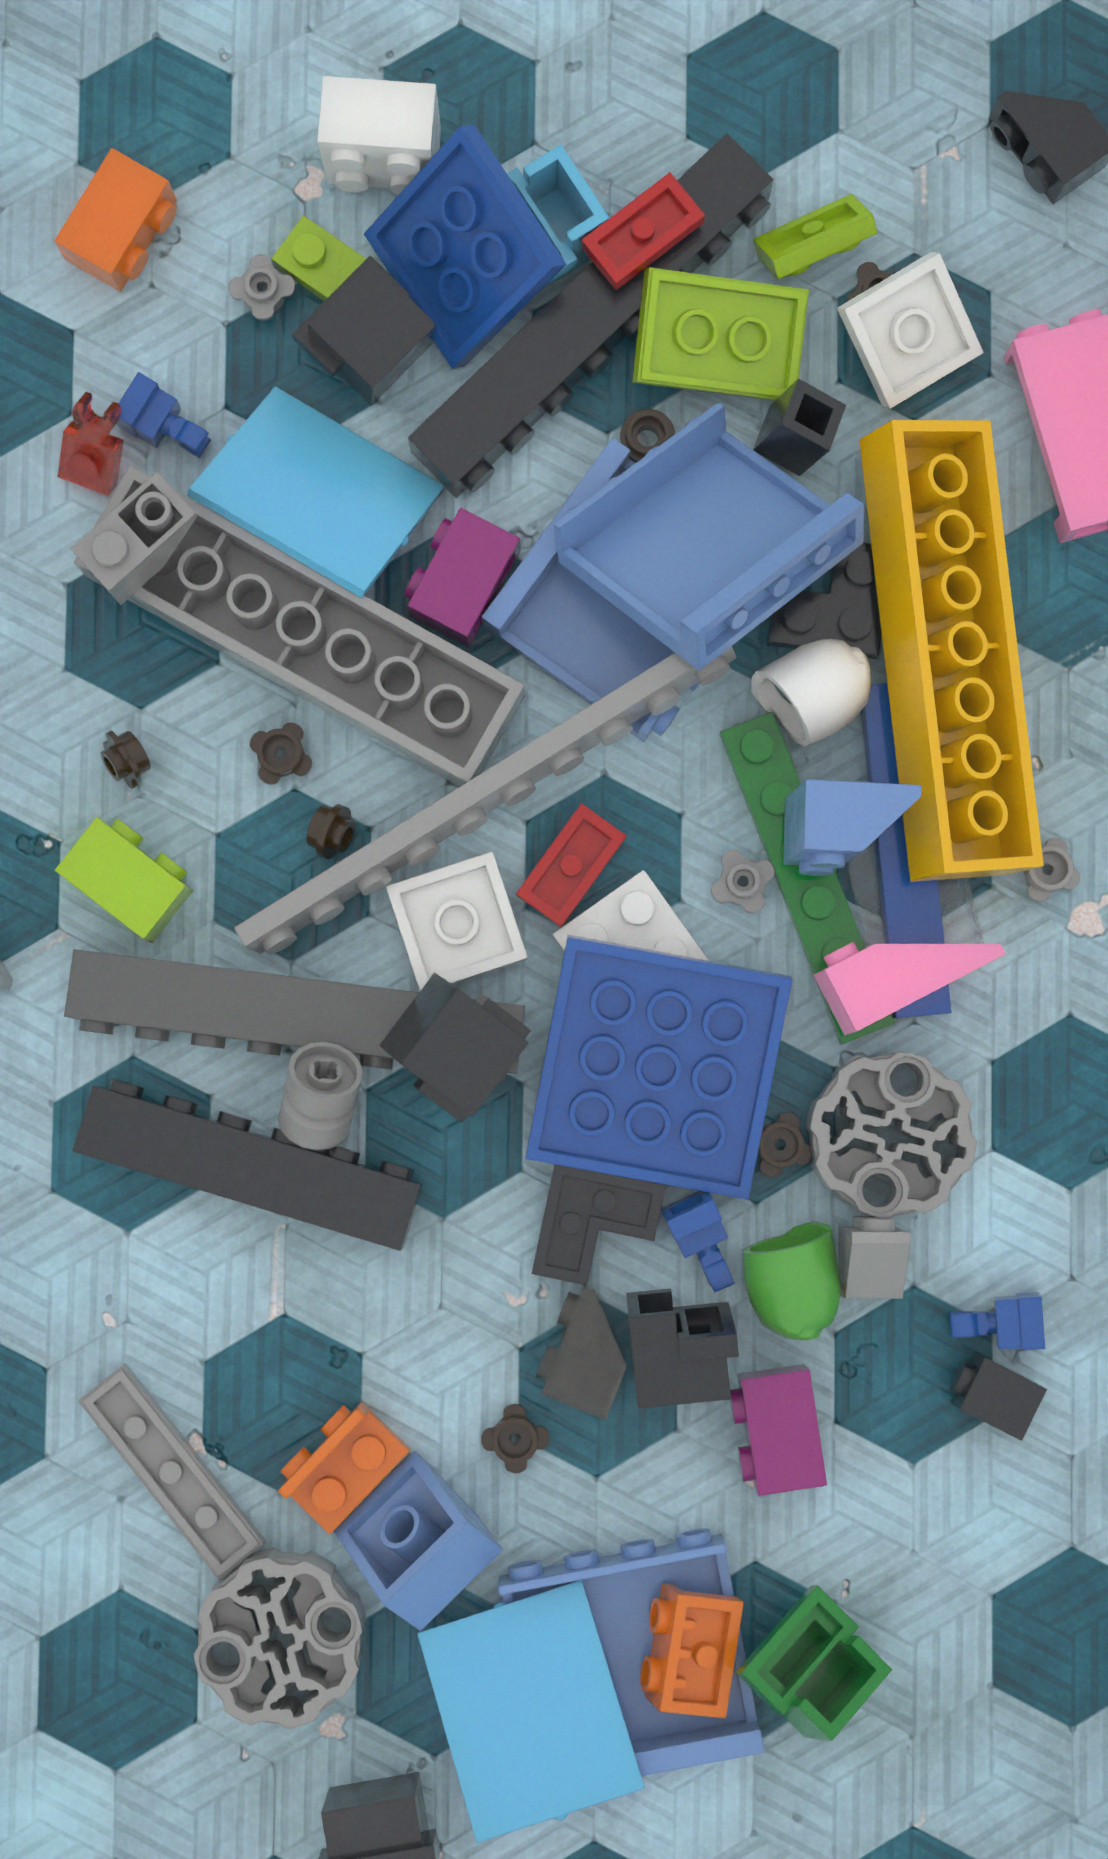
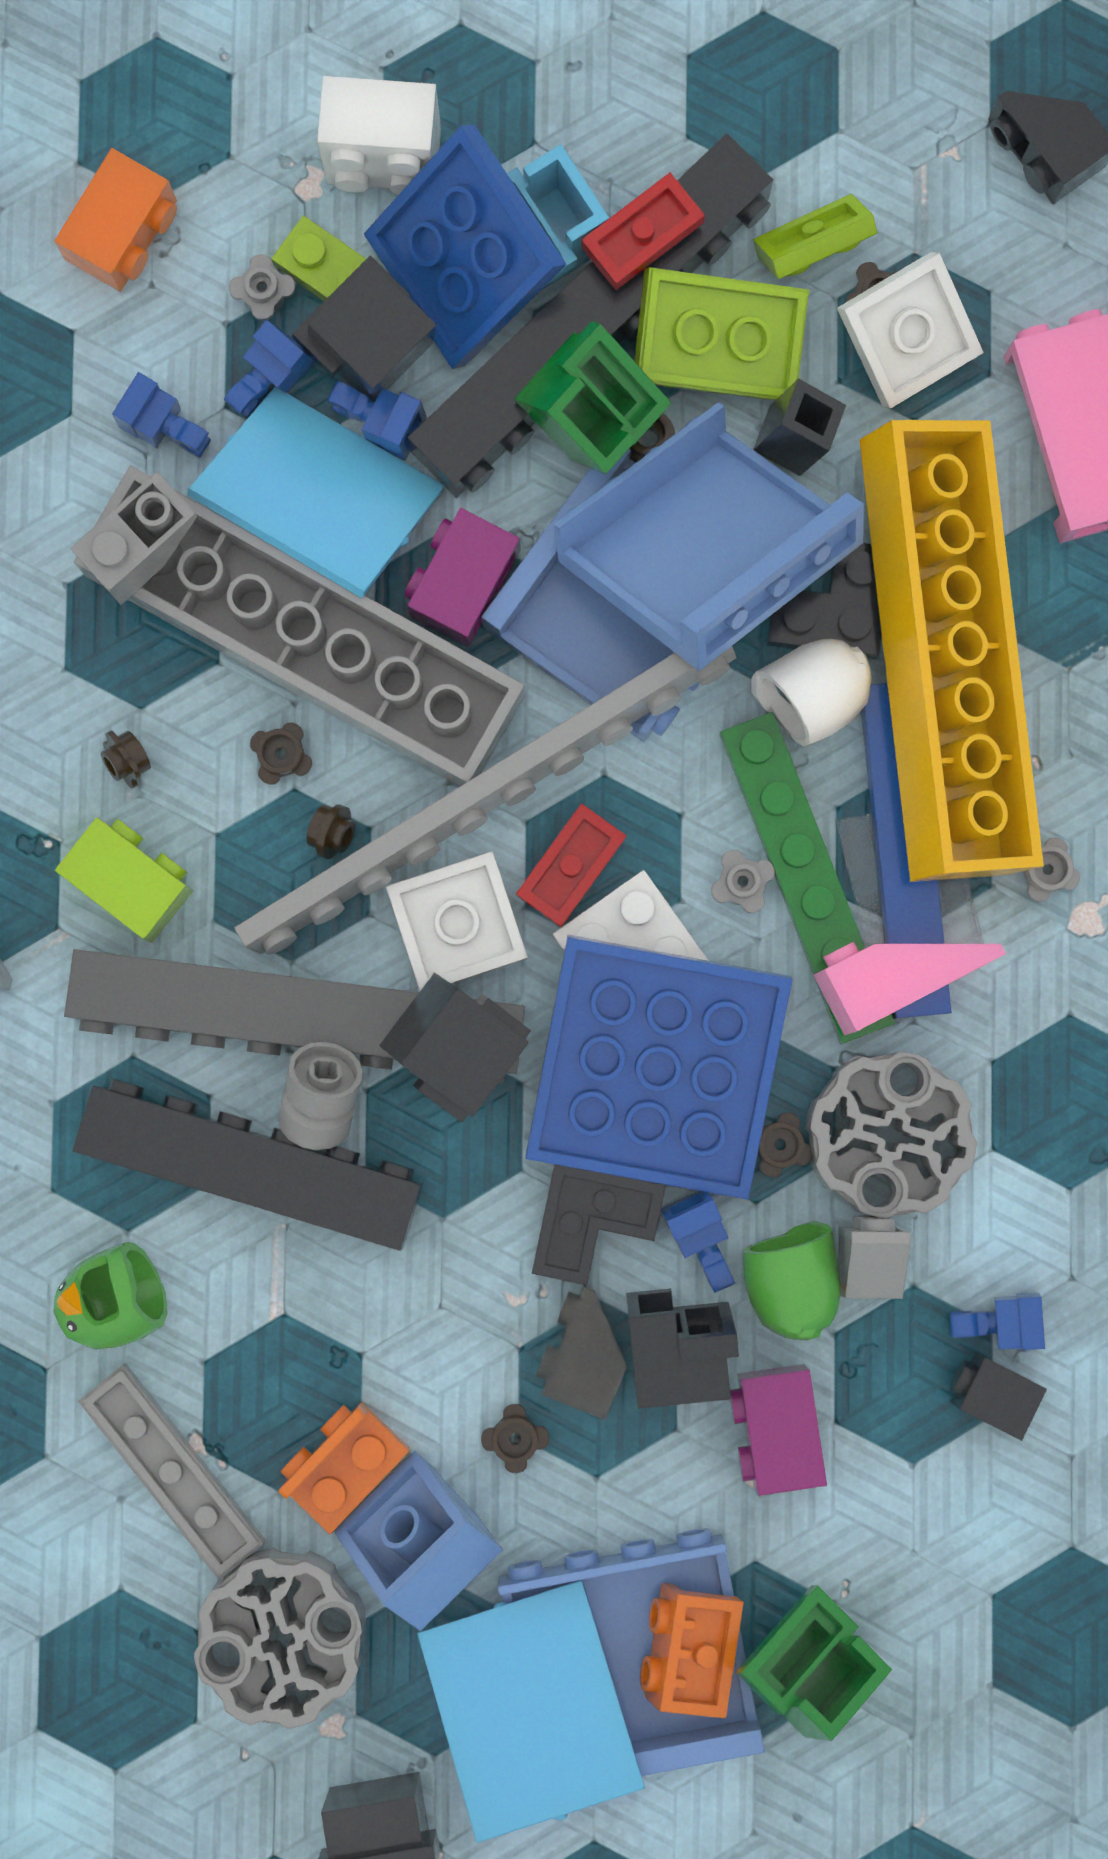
clear red plate [57,391,124,496] -> none
medium blue slope [783,779,921,876] -> none
none -> bright green piece [53,1242,168,1350]
none -> blue piece [224,320,316,418]
none -> blue piece [327,381,427,461]
none -> green plate [514,321,671,474]

